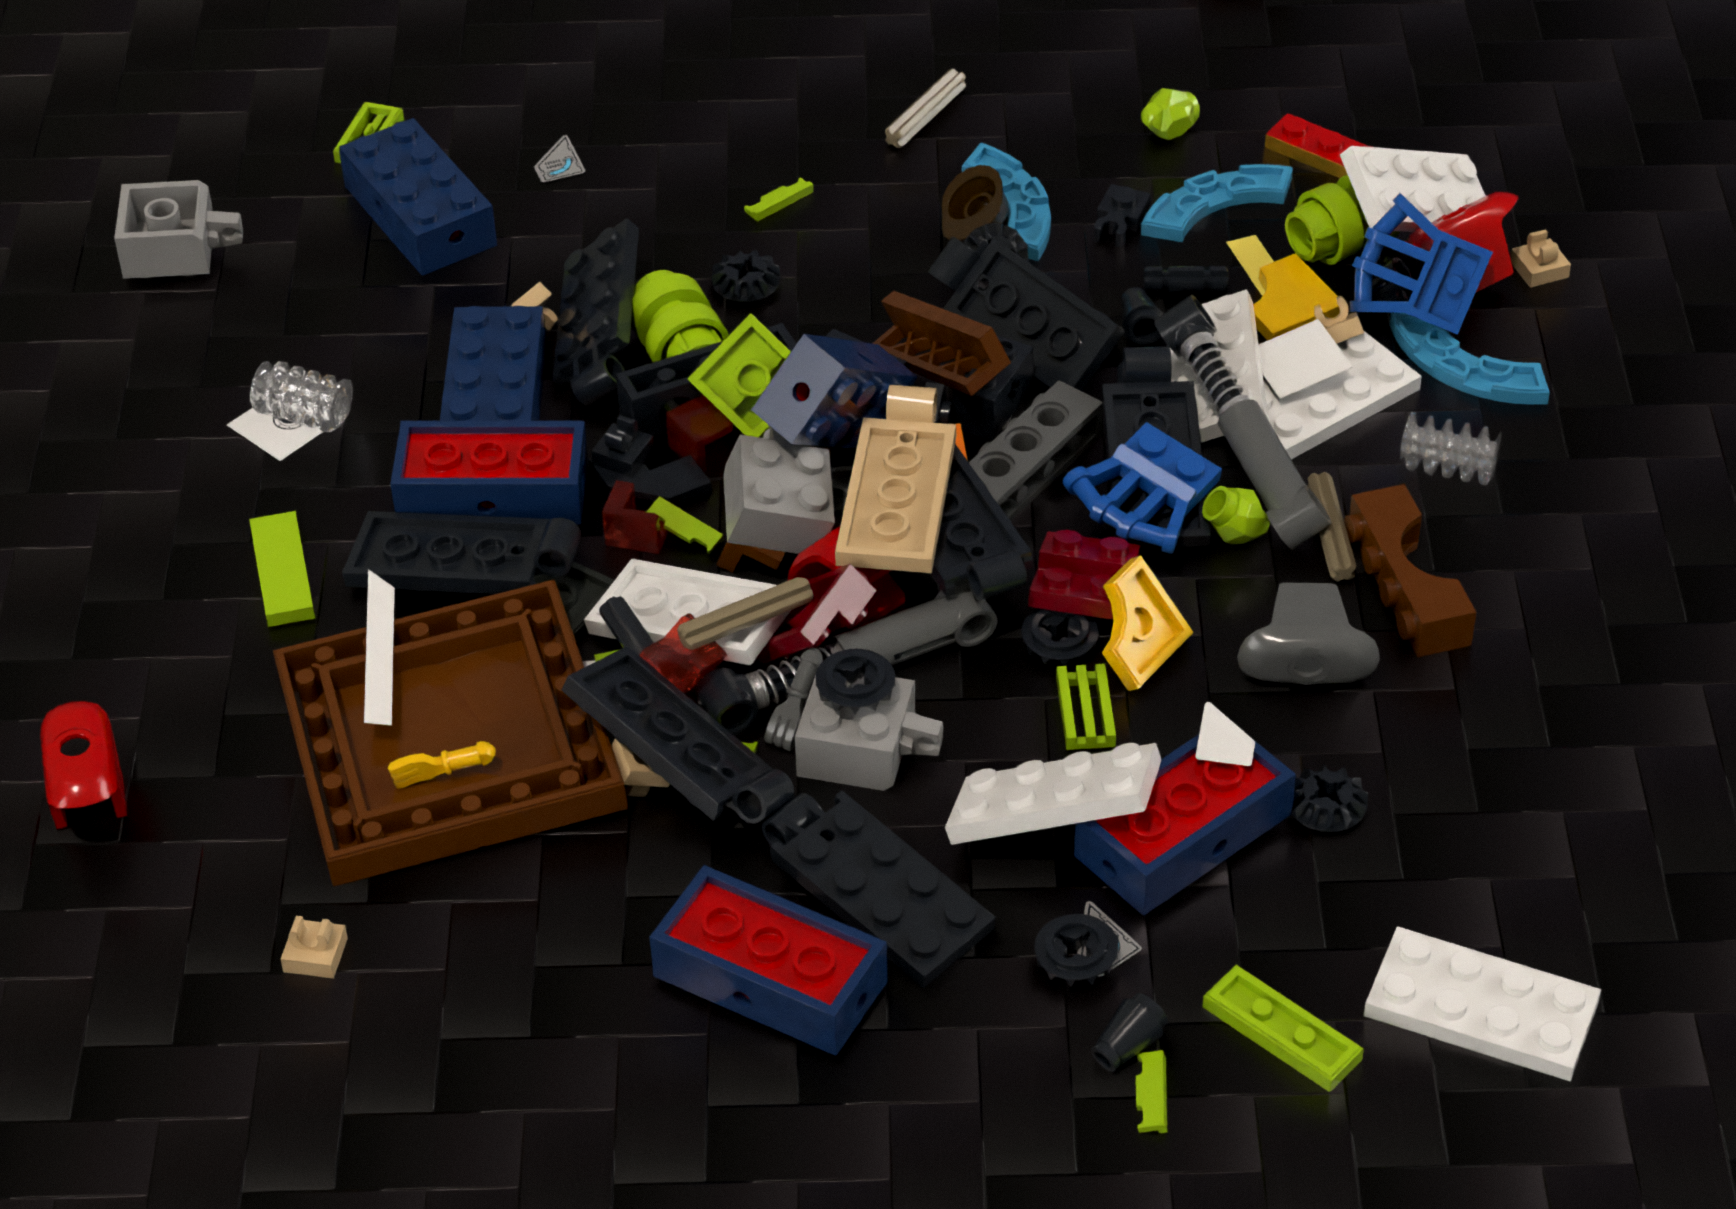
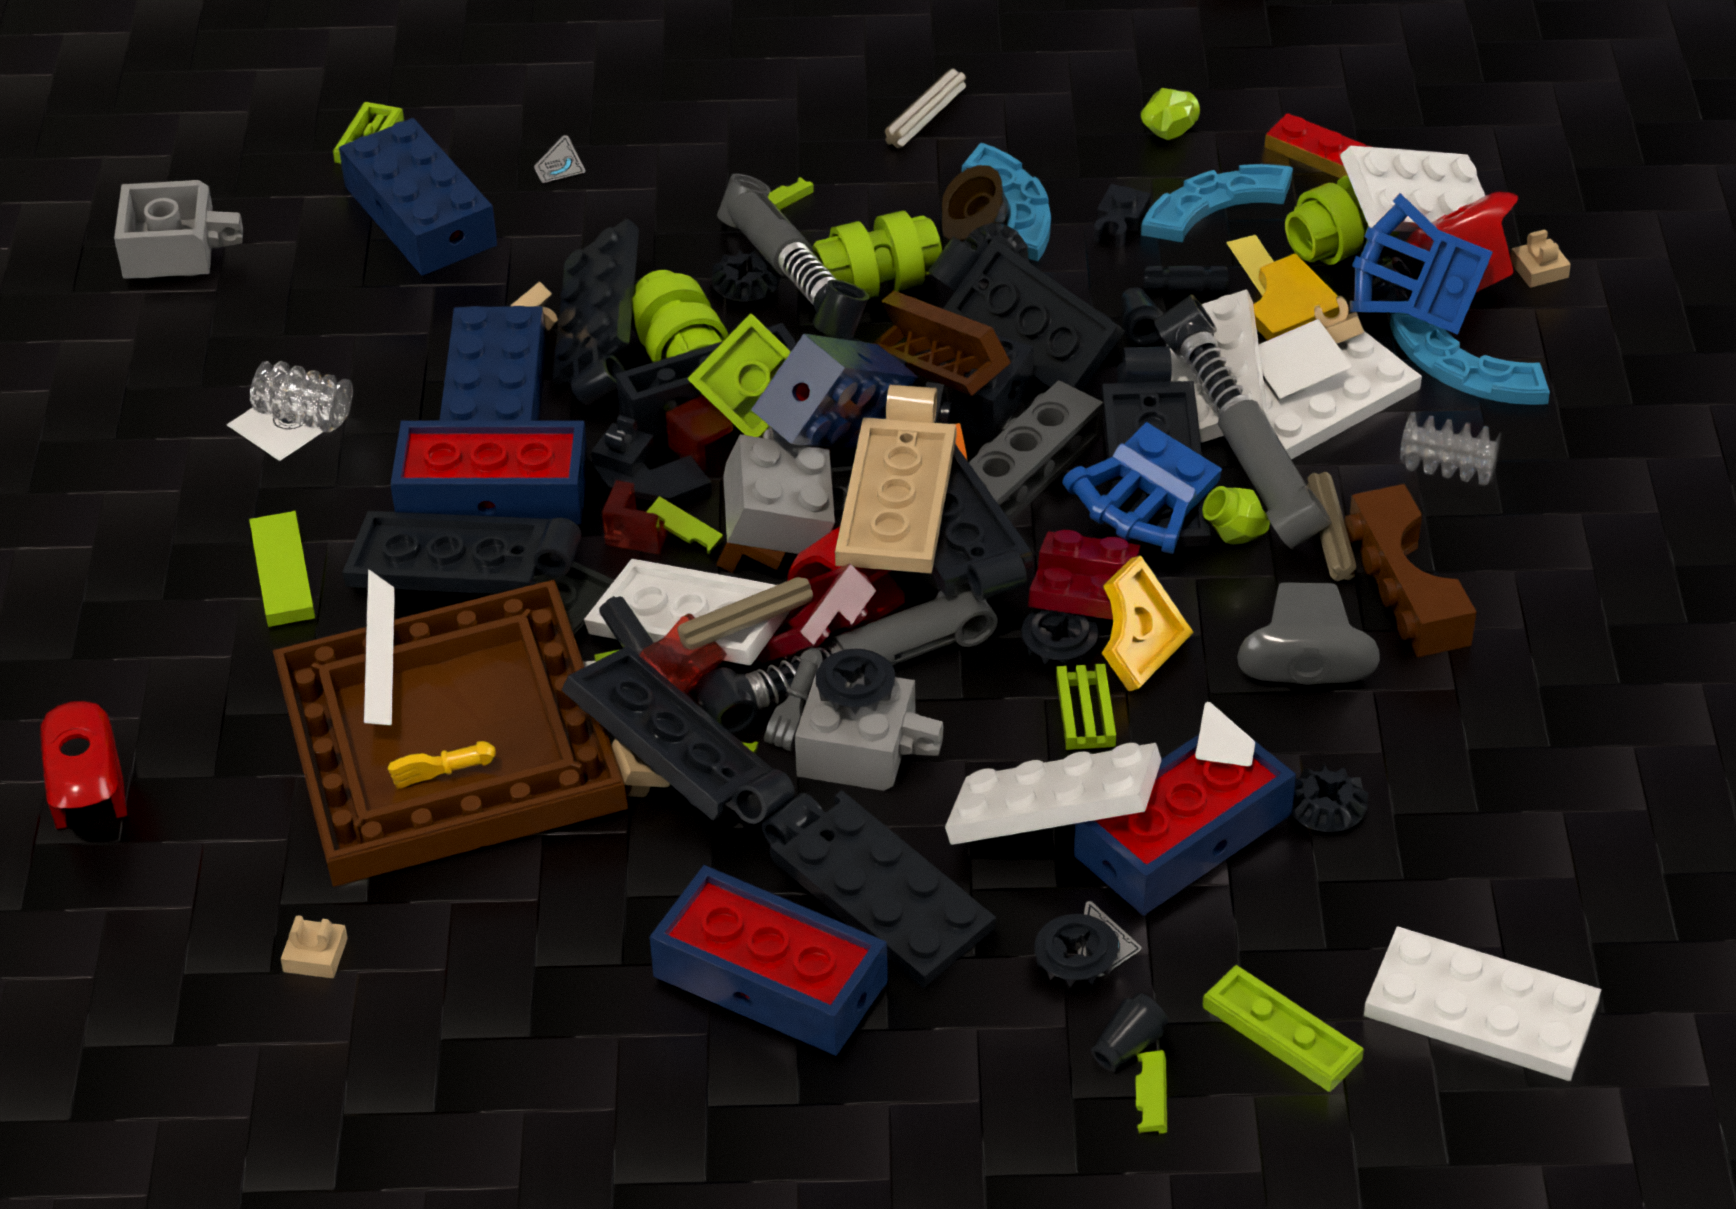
none -> piece [717,174,869,340]
none -> lime piece [812,210,942,299]

